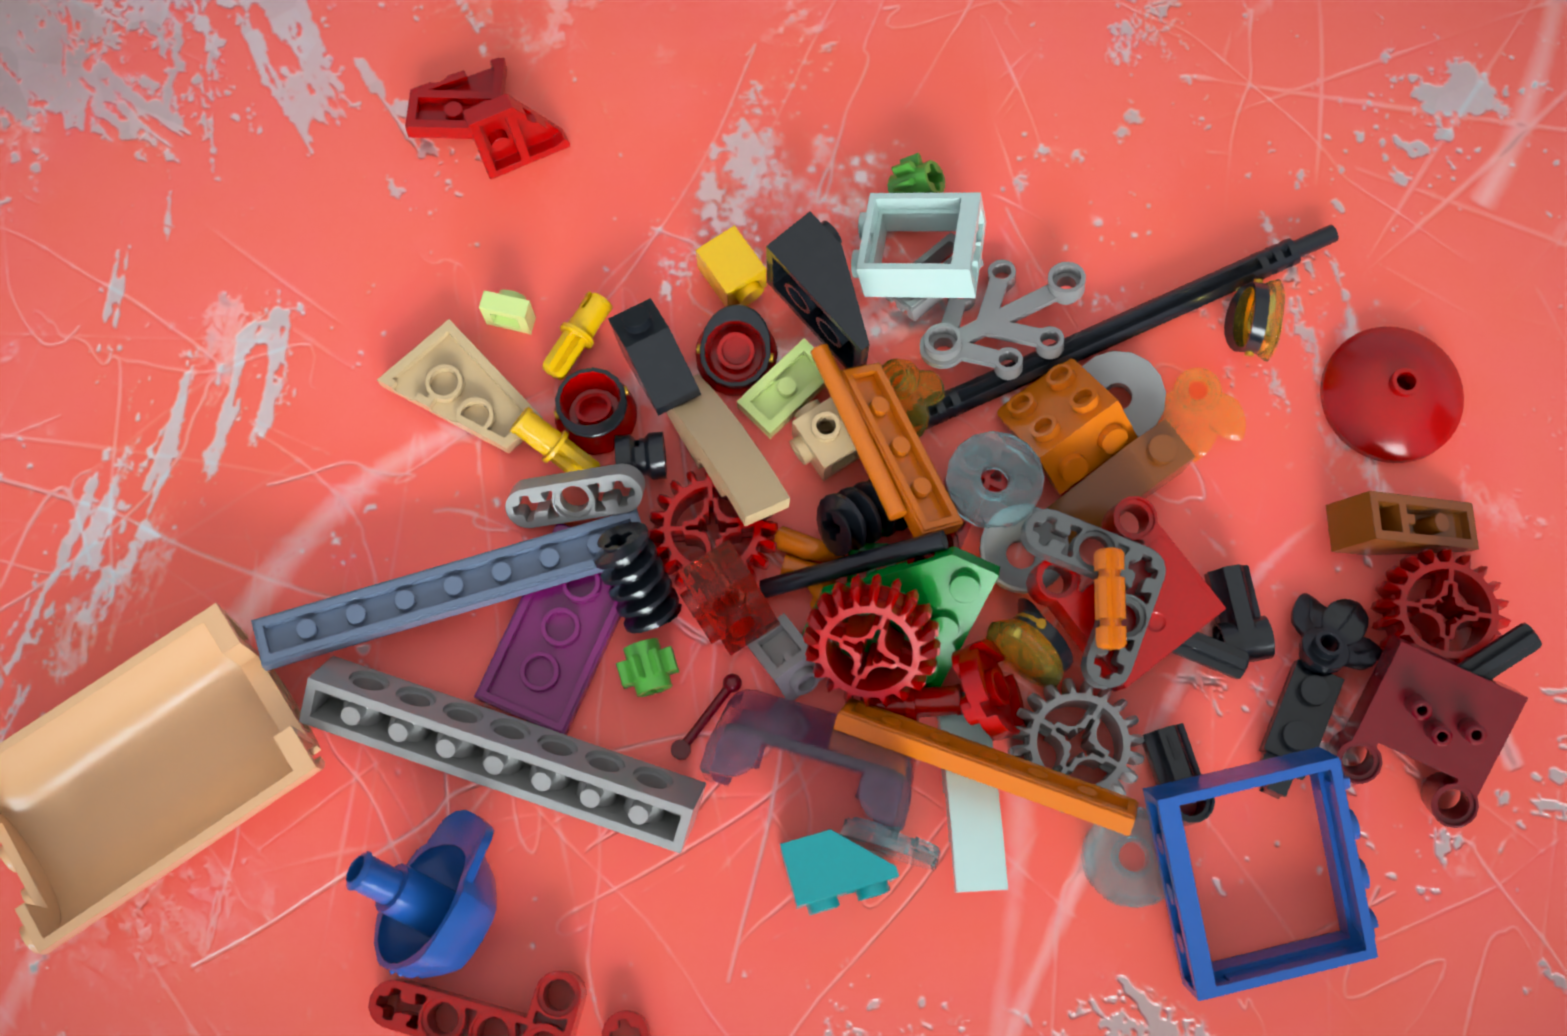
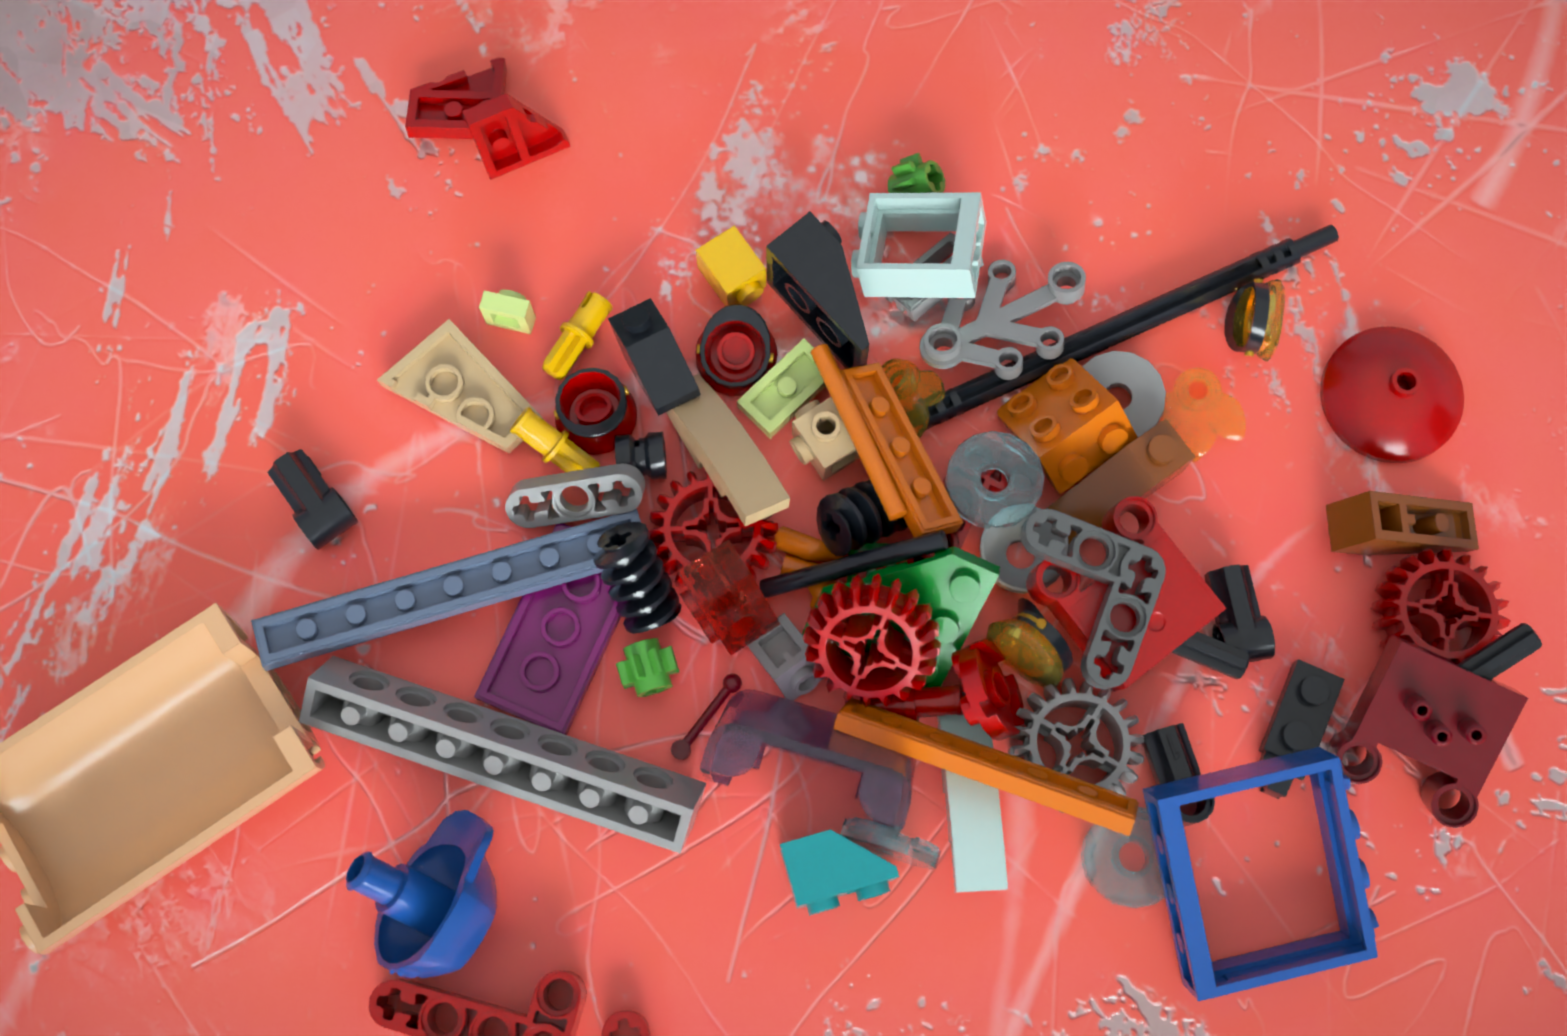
orange axle [1094,547,1127,650] -> none
black plate [1291,593,1383,675] -> none
none -> black piece [267,449,358,550]

